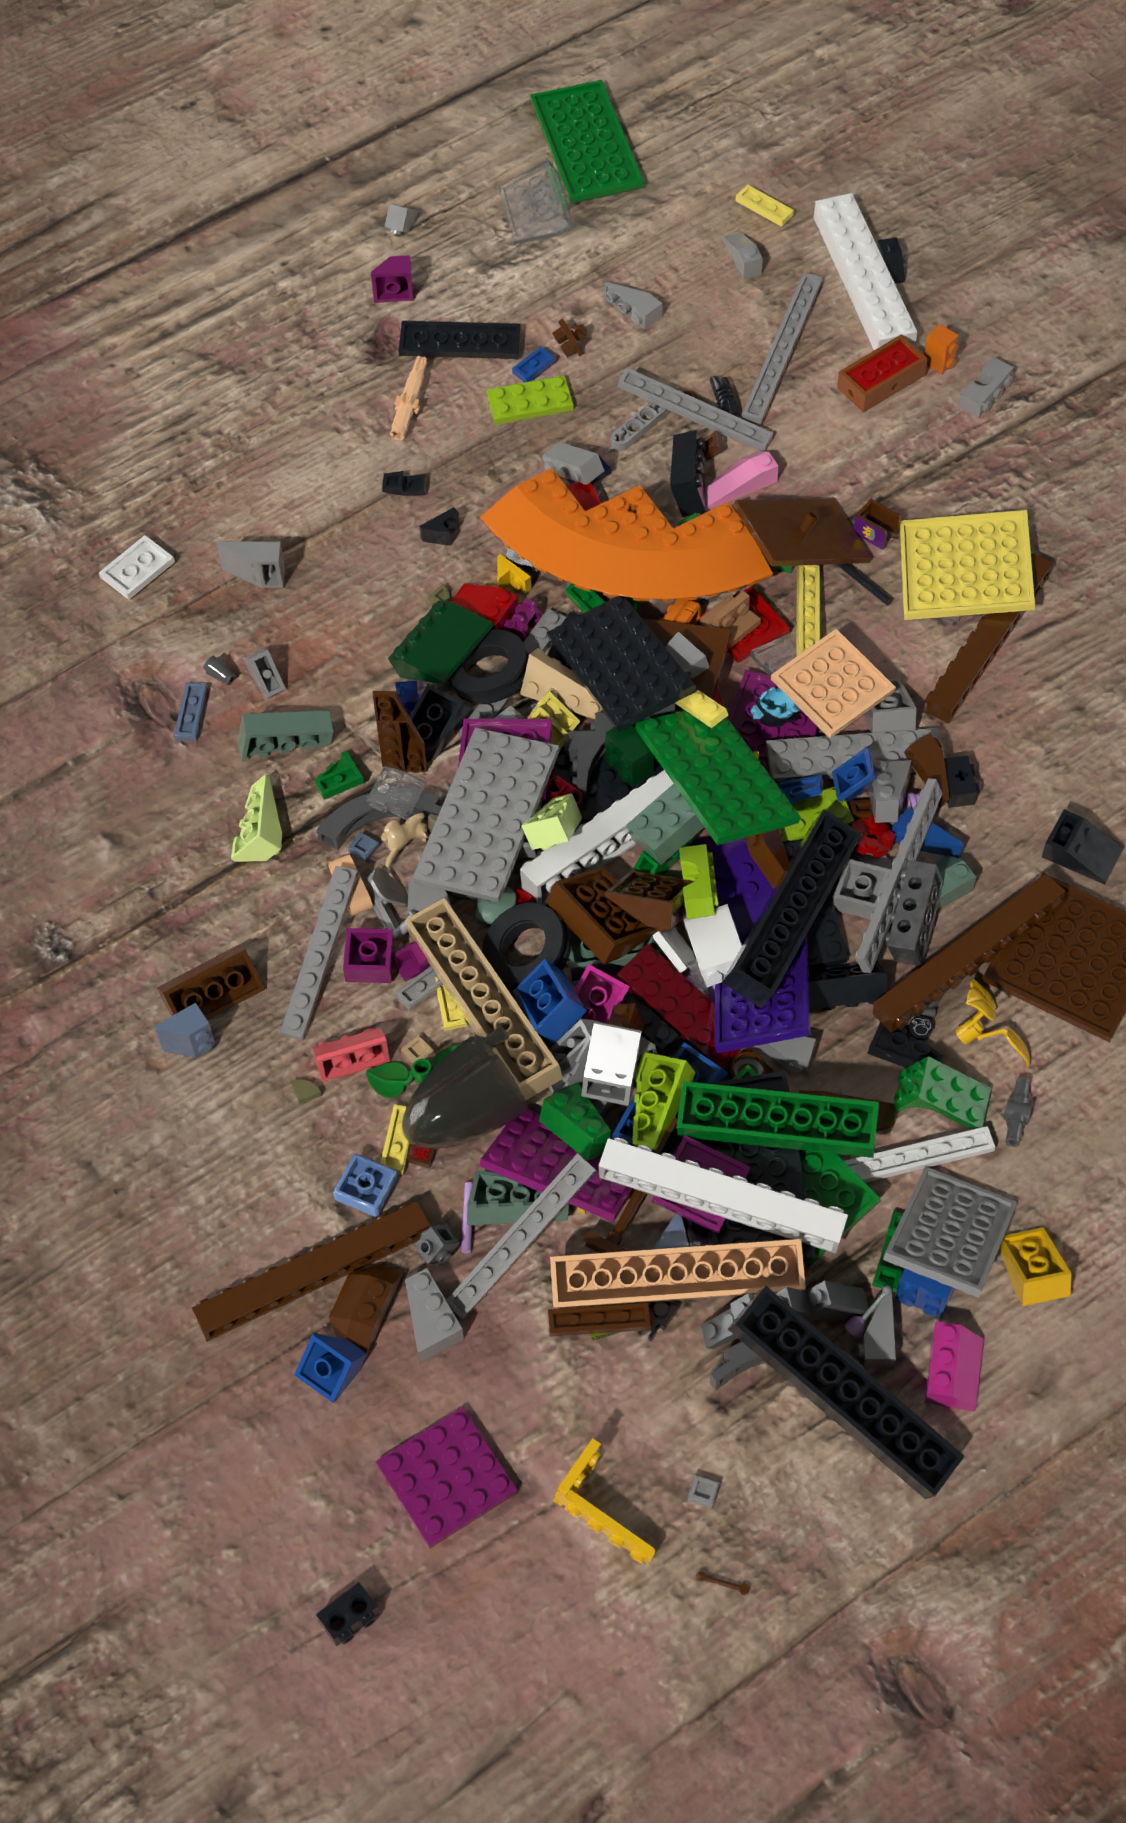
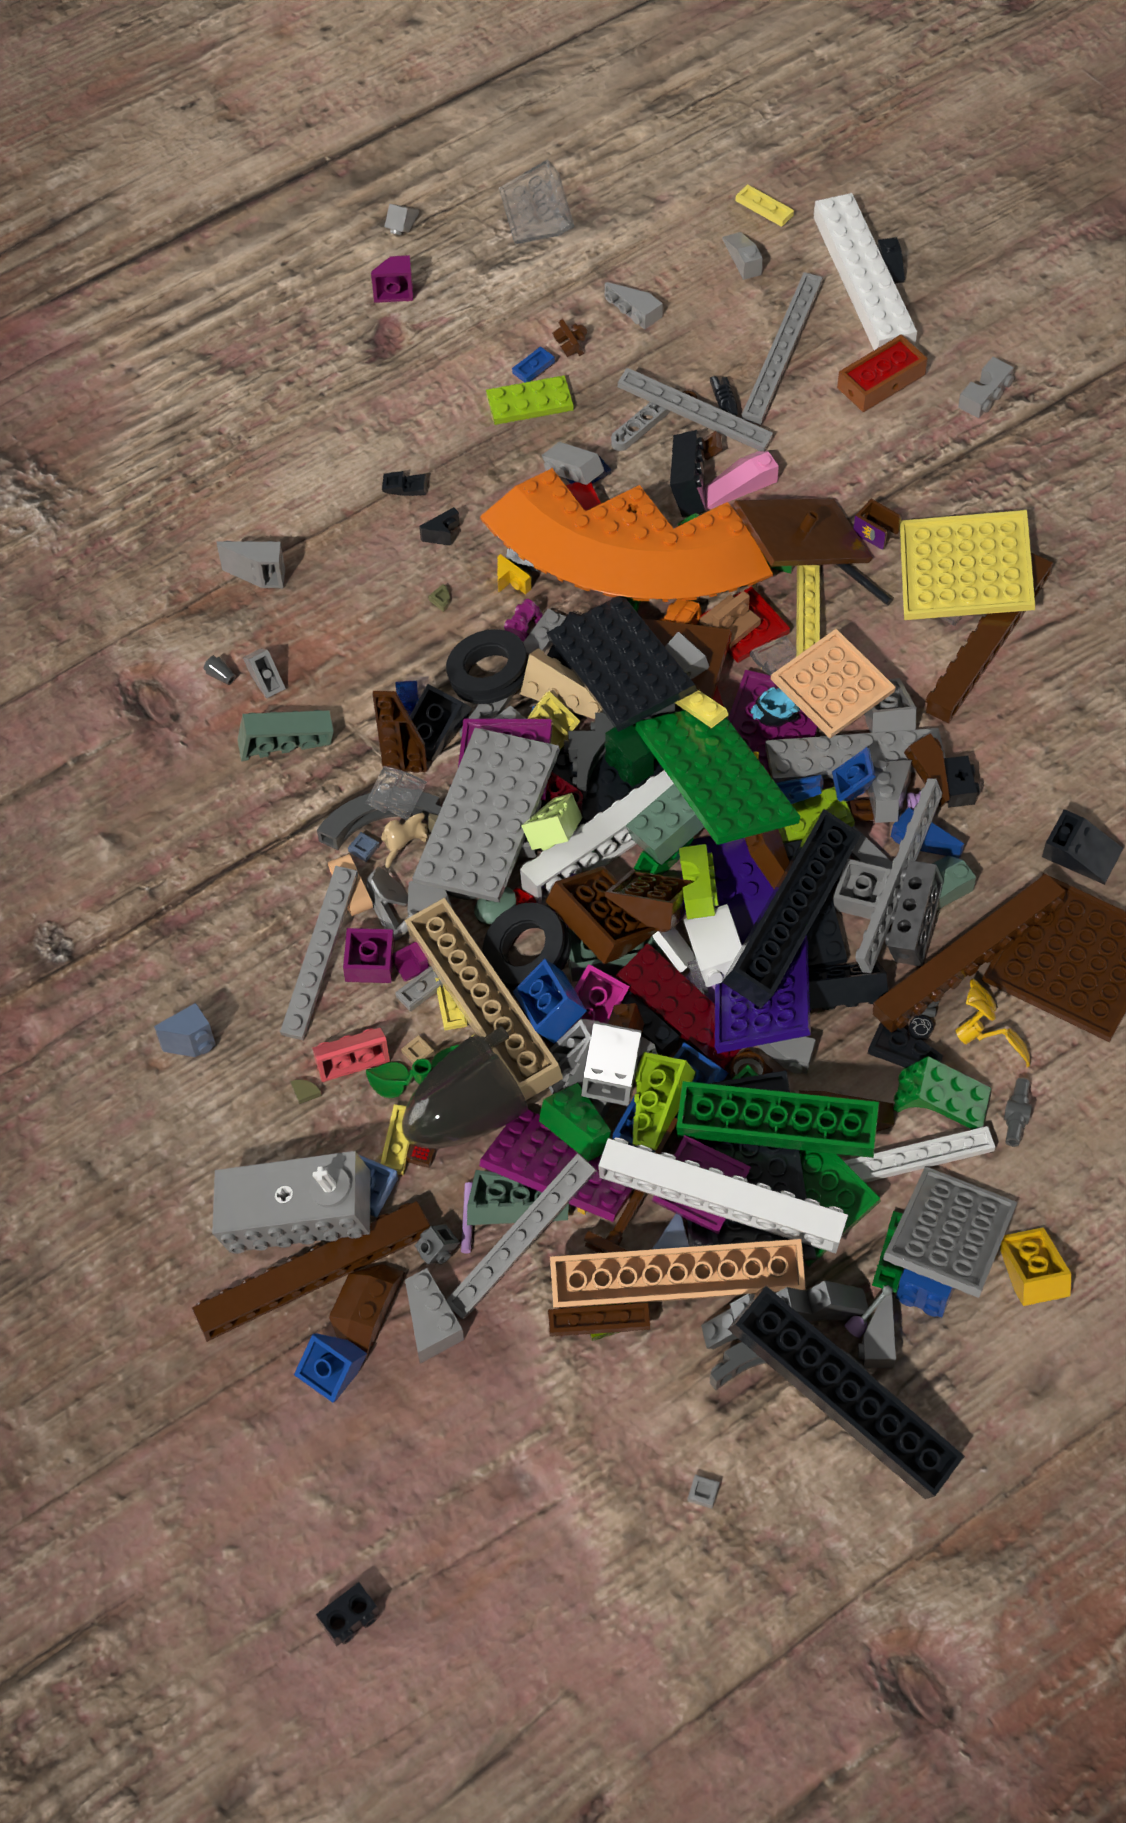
white plate [99,535,175,600] -> none
reddish brown slope [157,945,265,1020] -> none
sand blue tile [174,682,208,742] -> none
yellowish green wedge [231,774,282,862] -> none
green wing [314,750,364,800] -> none
magenta plate [376,1407,518,1548] -> none
dark green slope [388,601,494,684] -> none
light nougat piece [390,356,427,440] -> none
black plate [398,321,521,359] -> none
red slope [450,584,518,630] -> none
green plate [530,79,644,204] -> none
yellow bracket [553,1438,655,1565] -> none
green plate [564,583,605,613] -> none
black plate [638,1301,678,1342] -> none
reddish brown hinge [696,1571,750,1595] -> none
red plate [851,816,895,858] -> none
orange brick [924,324,959,375] -> none
dark pink slope [924,1321,983,1412] -> none
none -> light grey piece [212,1151,370,1254]

